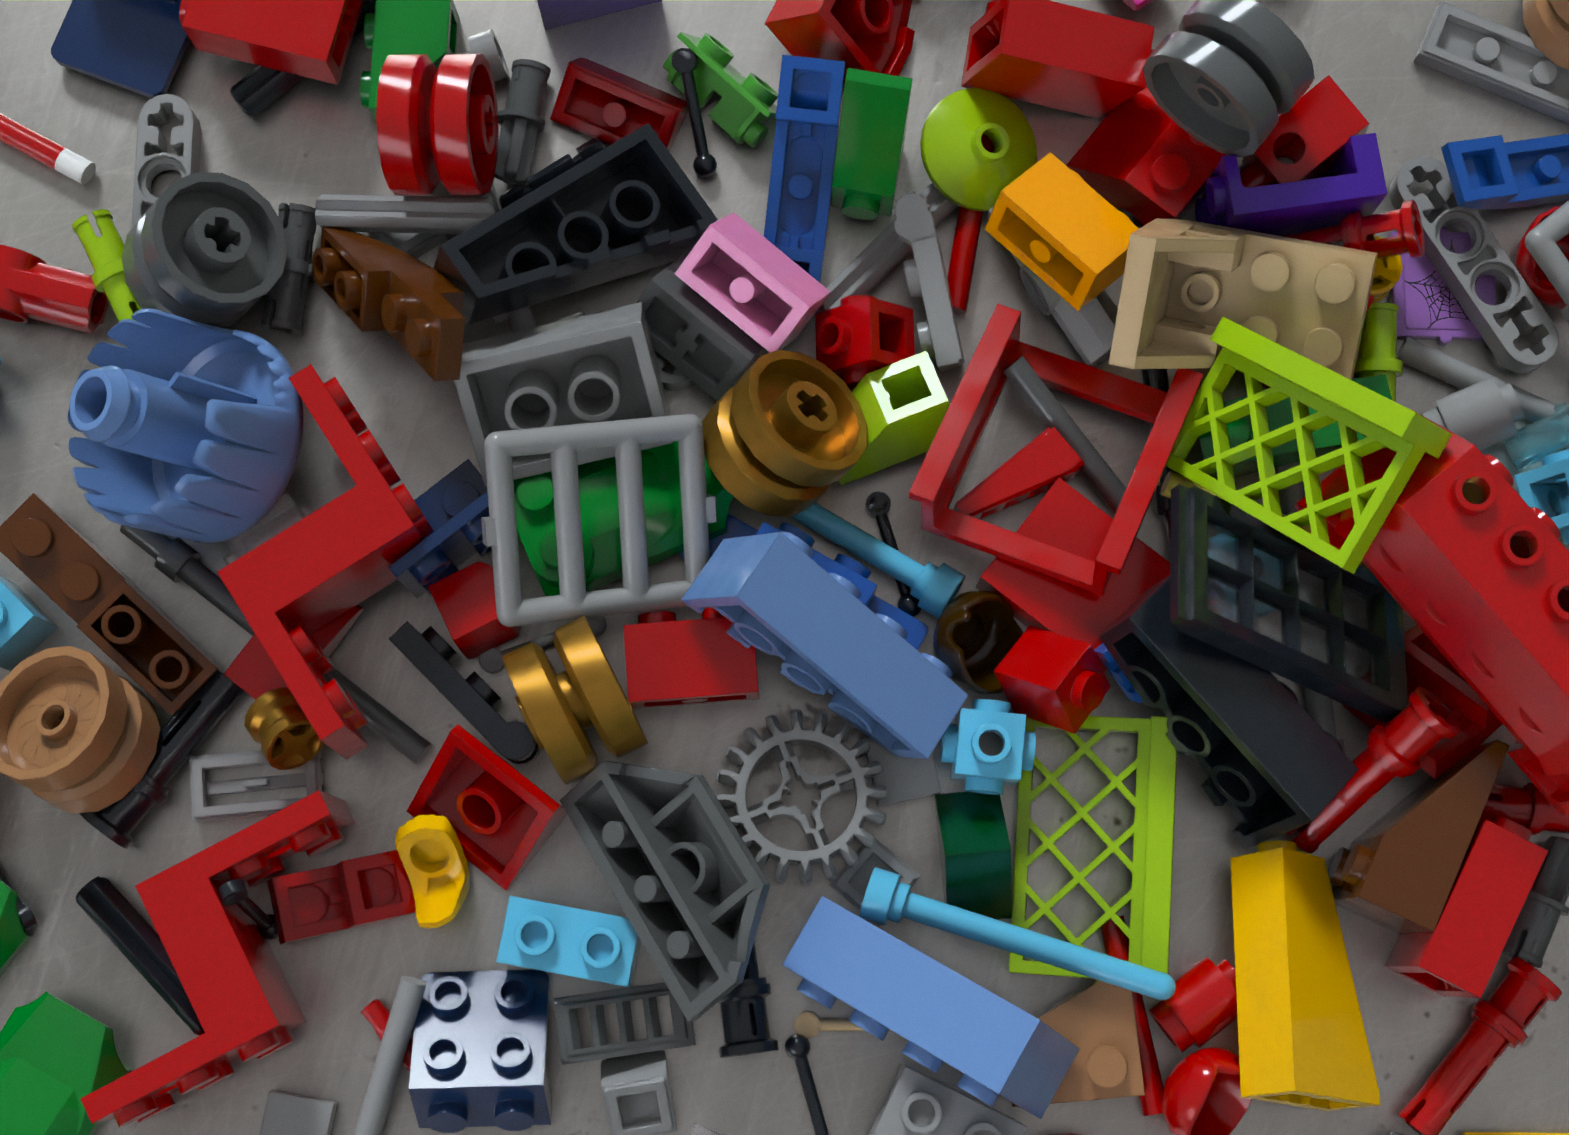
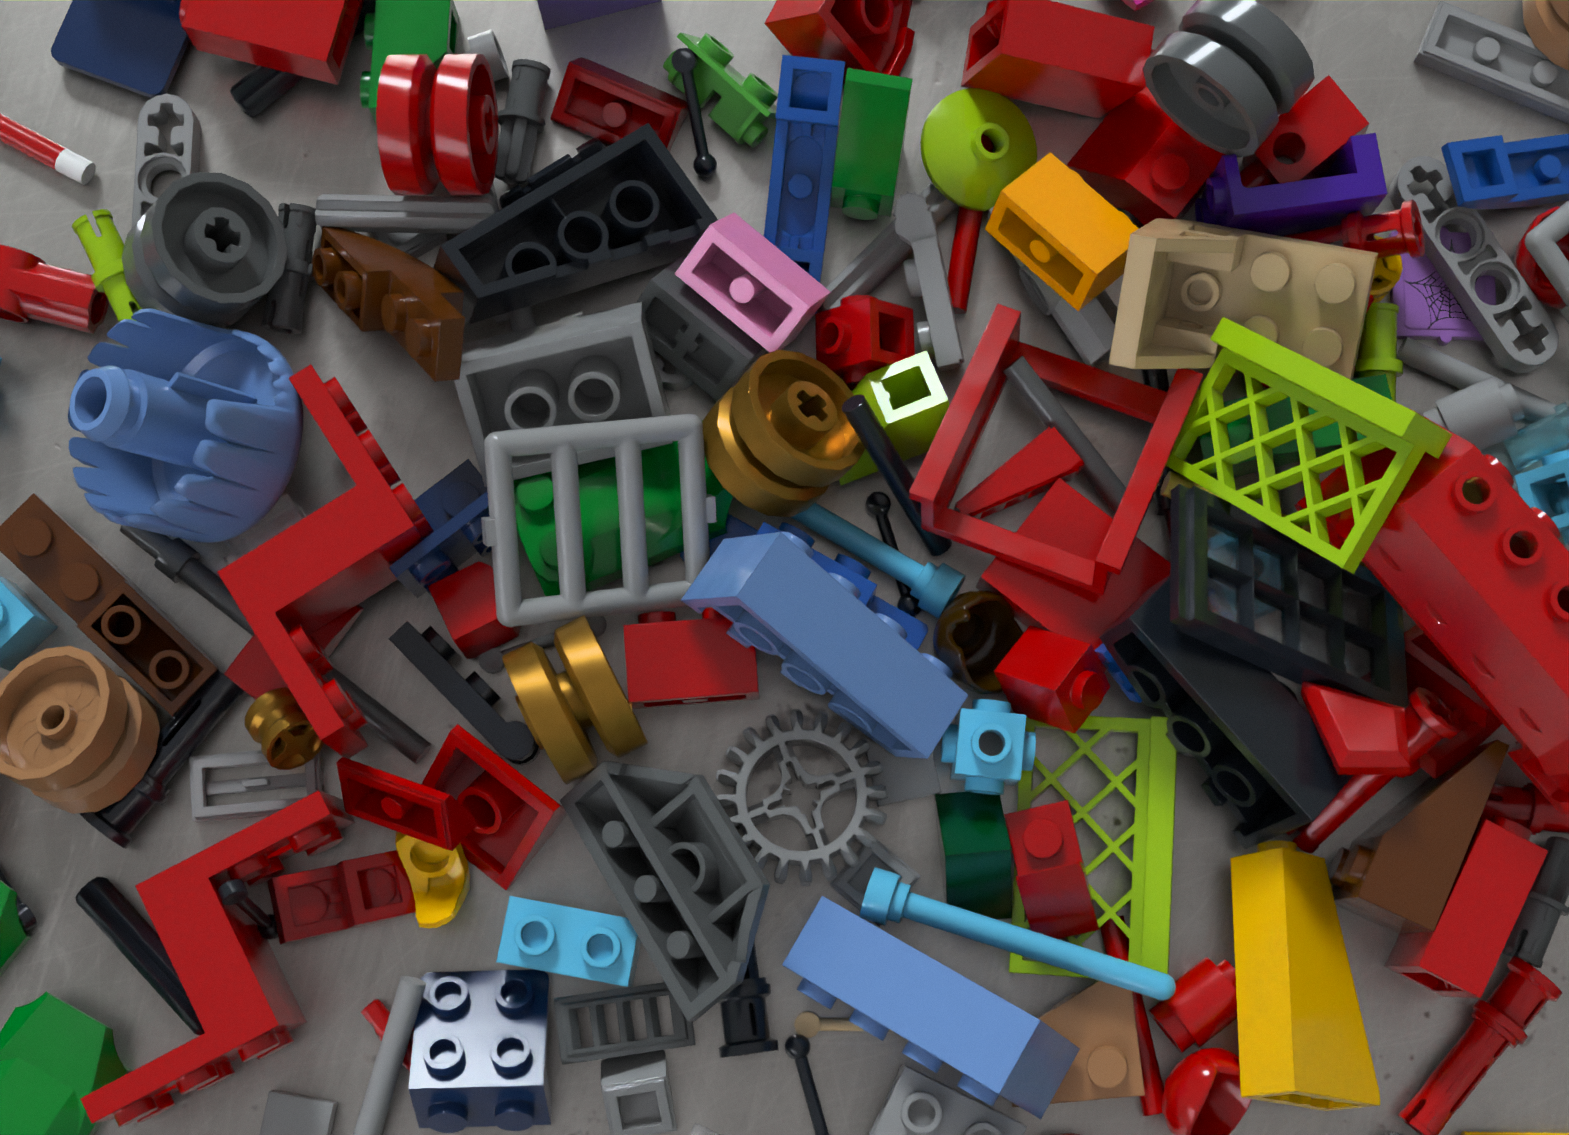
none -> red slope [336,757,477,851]
none -> black bar [841,394,952,556]
none -> red slope [1004,800,1100,939]
none -> red piece [1300,682,1410,775]

